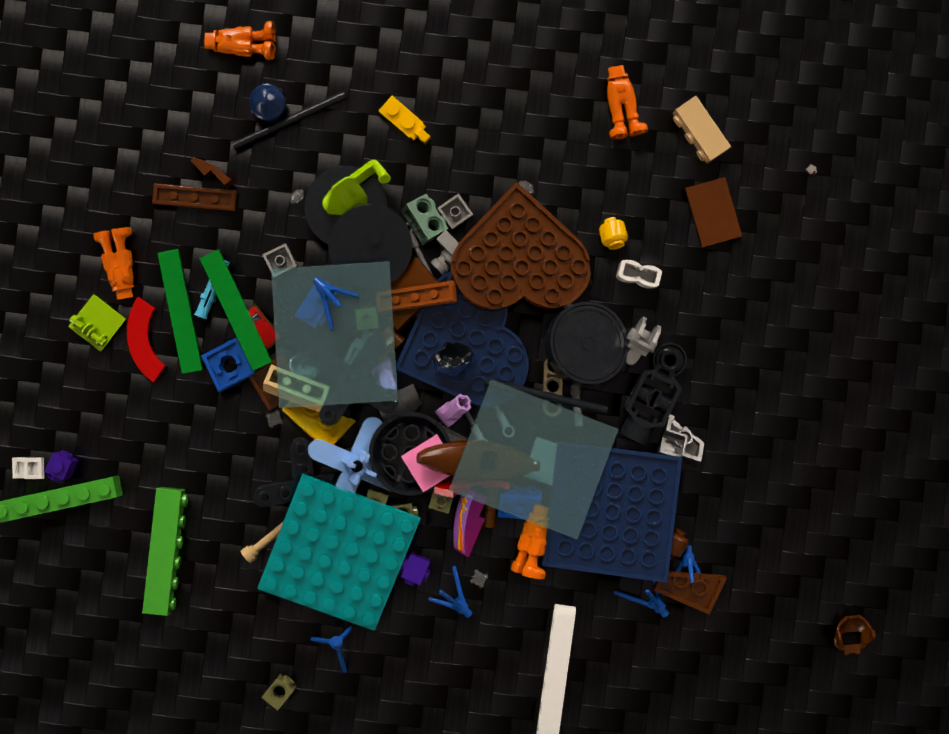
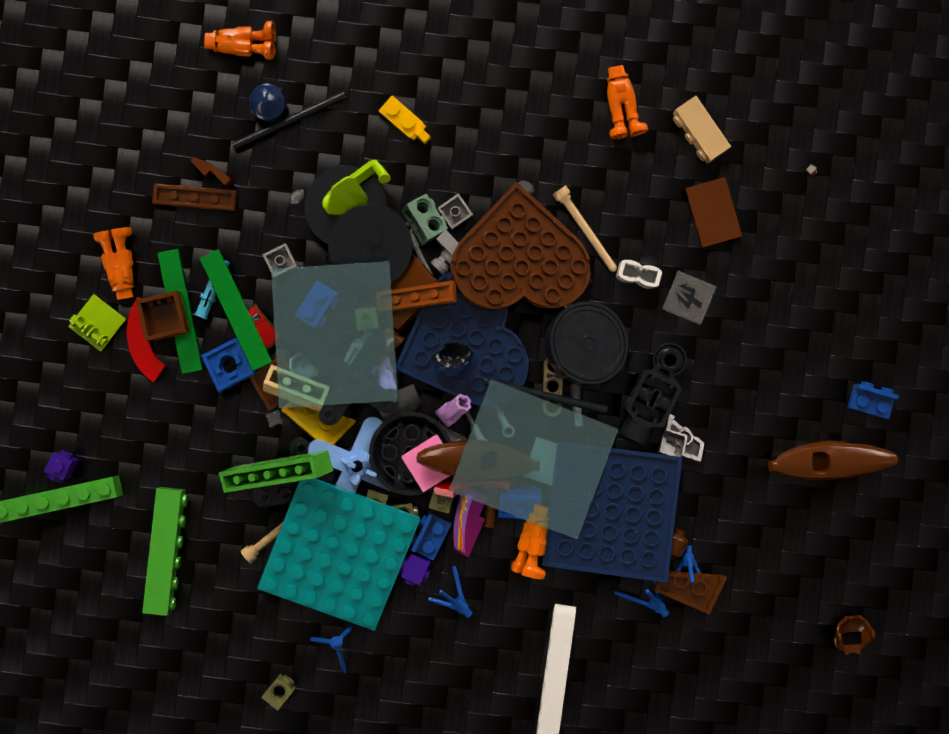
white slope [12,457,44,479] -> none
blue plant [313,277,359,330] -> none
clear piece [470,570,488,588] -> none
yellow head [599,217,628,250] -> none
light grey hinge [626,316,661,365] -> none
none -> reddish brown piece [135,290,191,342]
none -> bright green brick [219,450,333,493]
none -> blue bracket [410,512,452,561]
none -> tan piece [553,186,617,272]
none -> clear tile [662,271,717,325]
none -> reddish brown piece [768,441,899,480]
none -> blue bracket [847,381,899,419]

